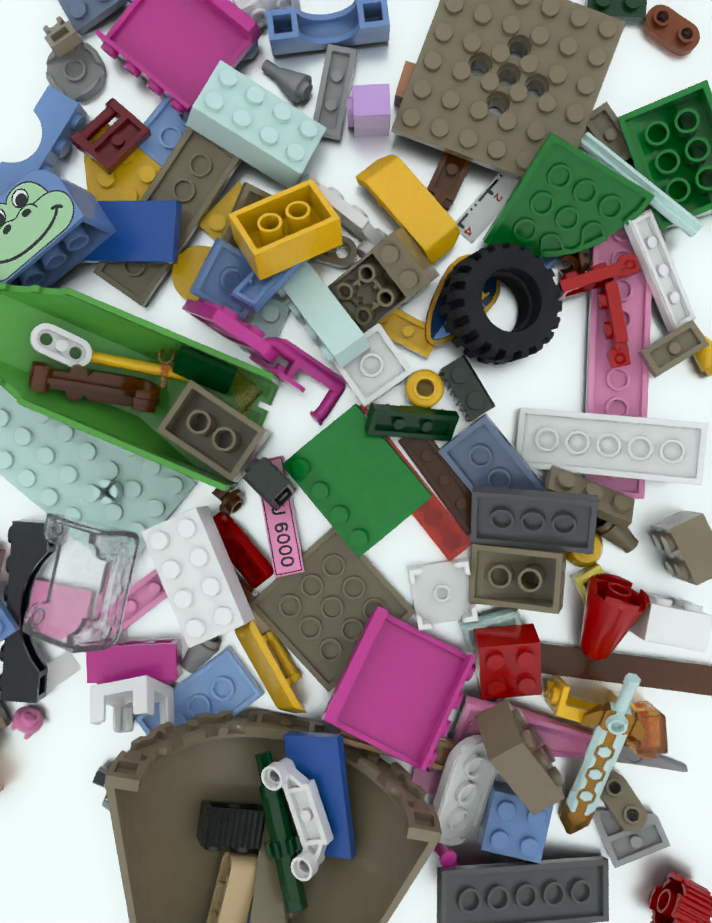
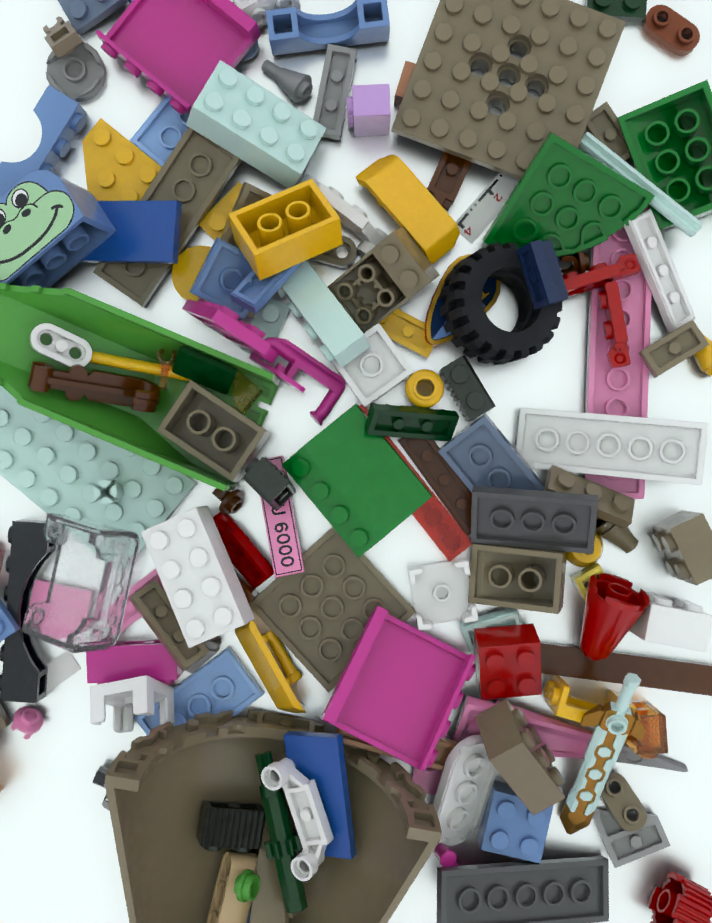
dark red plate [69,98,151,175] -> none
none -> dark tan plate [129,580,210,672]
none -> bright green plate [234,869,260,903]
none -> dark blue panel [516,239,569,310]

